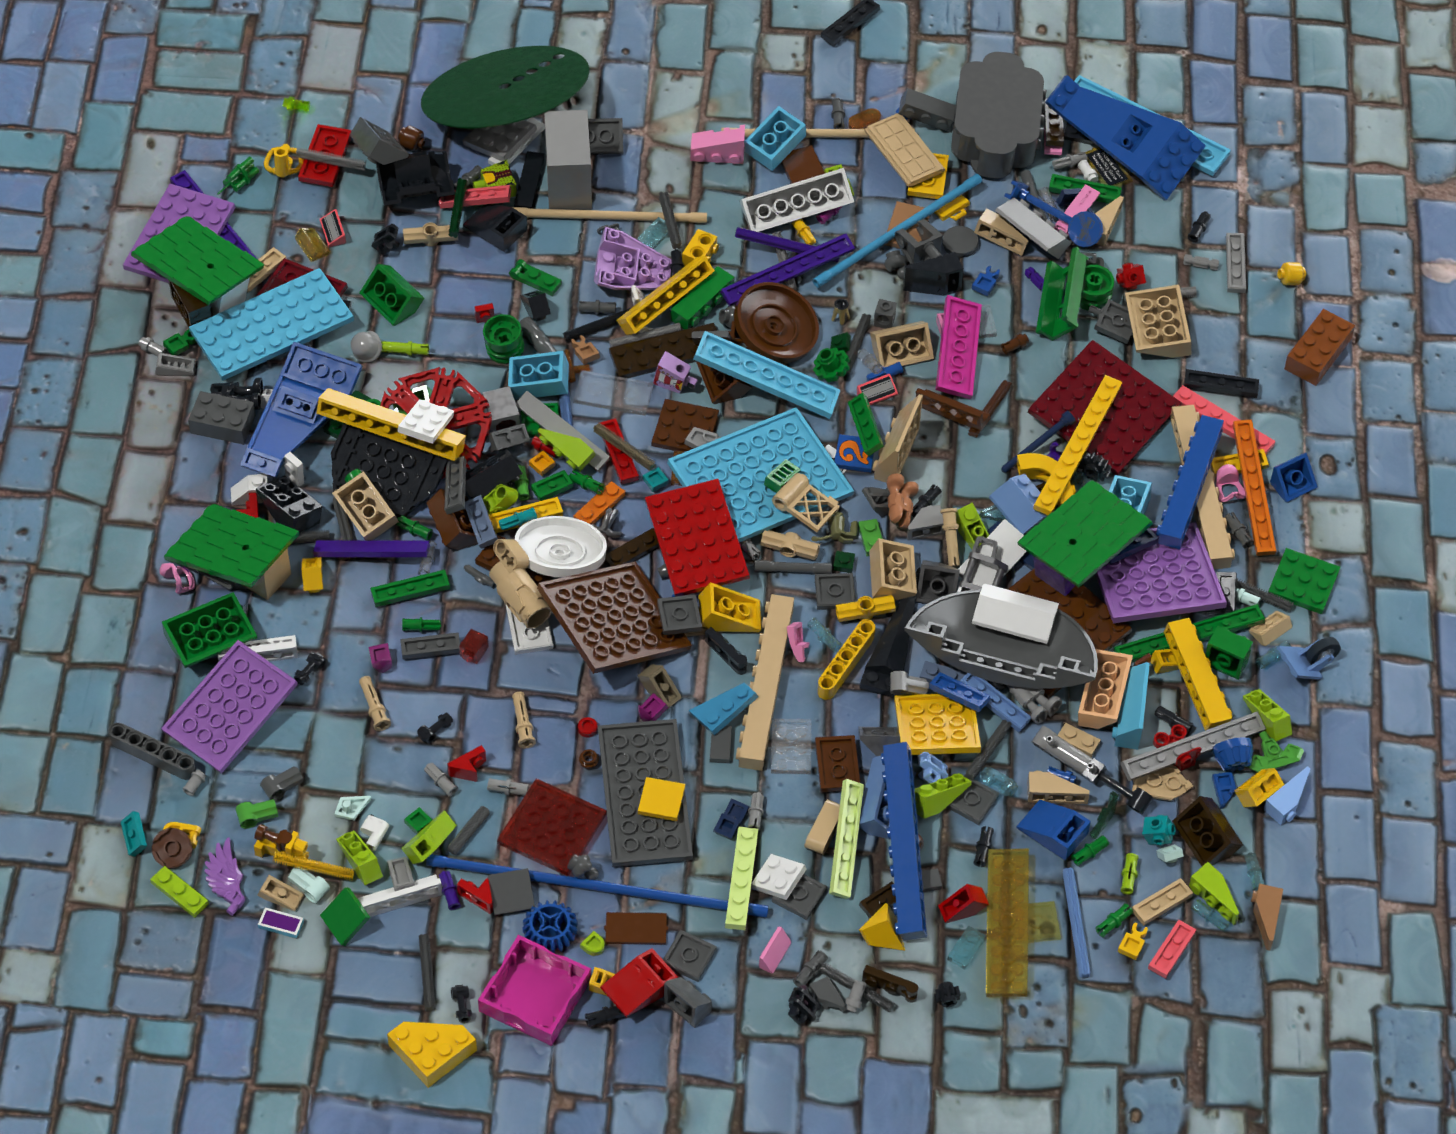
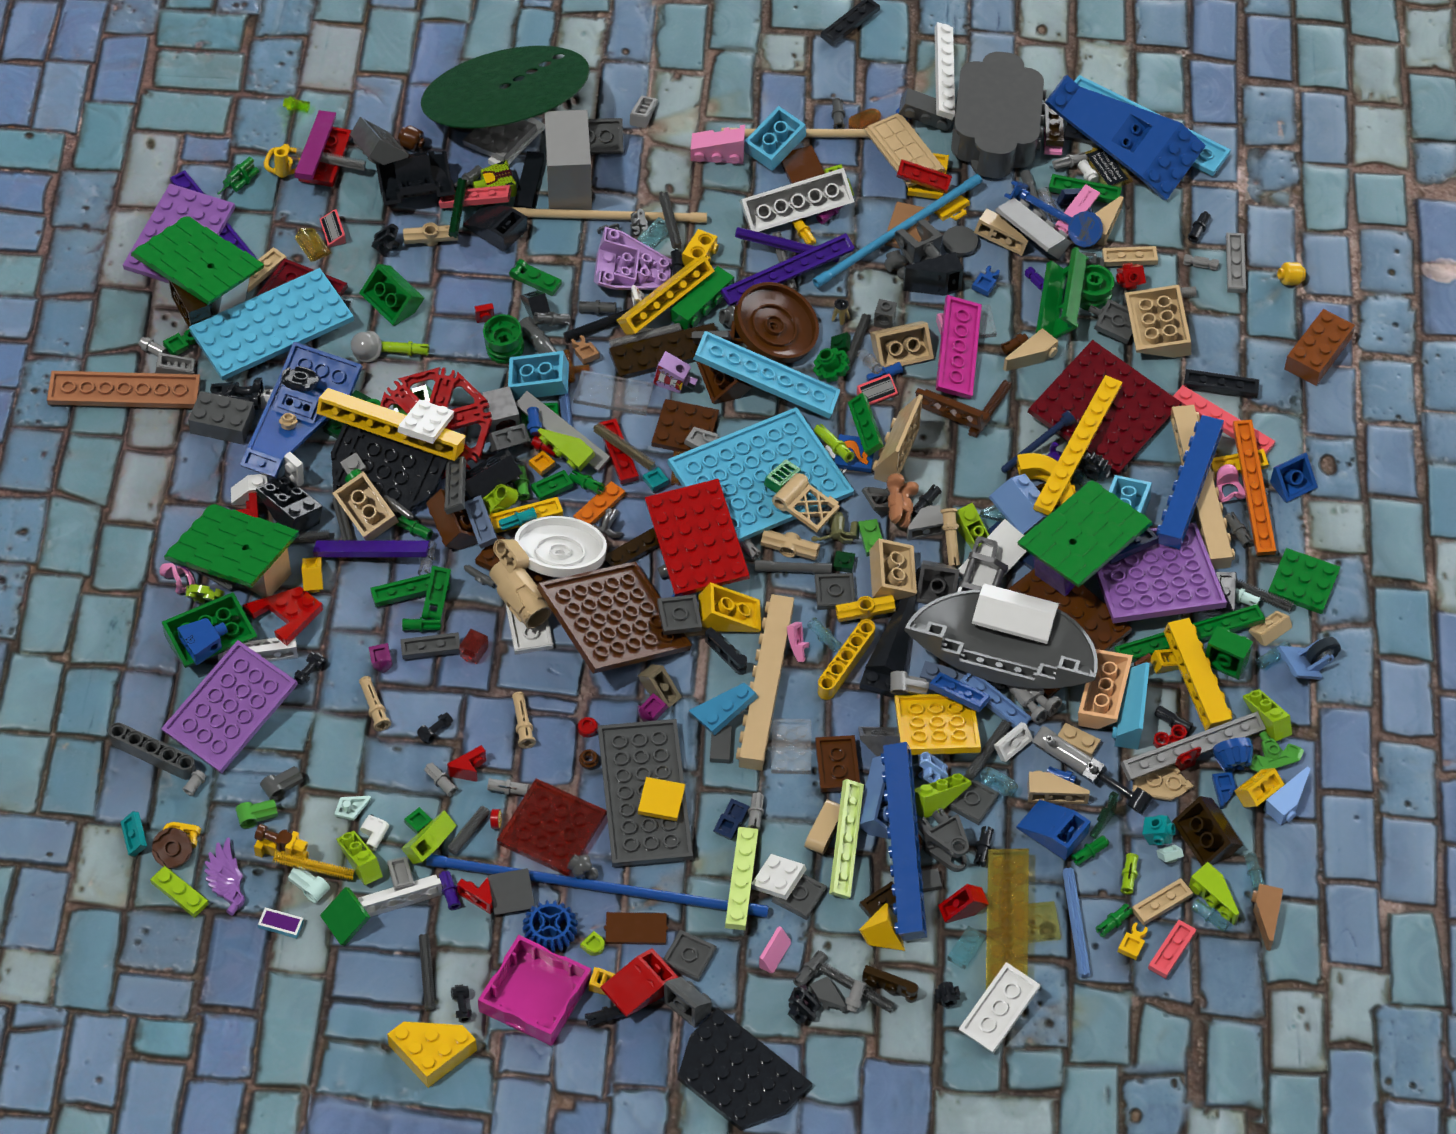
tan slope [257,875,304,912] -> none
none -> nougat plate [47,371,201,409]
none -> blue torso [177,618,228,665]
none -> lime plate [185,584,225,603]
none -> red wing [242,586,323,646]
none -> tan plate [279,413,298,430]
none -> black tile [281,366,319,391]
none -> magenta tile [295,110,336,180]
none -> light grey plate [340,453,367,475]
none -> dark grey piece [383,495,414,519]
none -> green plate [422,565,451,620]
none -> red tile [490,809,502,829]
none -> blue animal [527,407,542,436]
none -> dark grey pin [533,312,570,326]
none -> light grey slope [630,96,658,128]
none -> dark grey piece [630,209,648,236]
none -> black plate [678,1008,812,1131]
none -> lime pin [814,424,855,463]
none -> red tile [896,159,952,194]
none -> dark grey piece [917,808,969,872]
none -> white plate [935,22,955,120]
none -> white plate [959,962,1041,1054]
none -> white plate [994,722,1033,762]
none -> tan slope [1003,328,1058,371]
none -> tan plate [1102,246,1158,267]

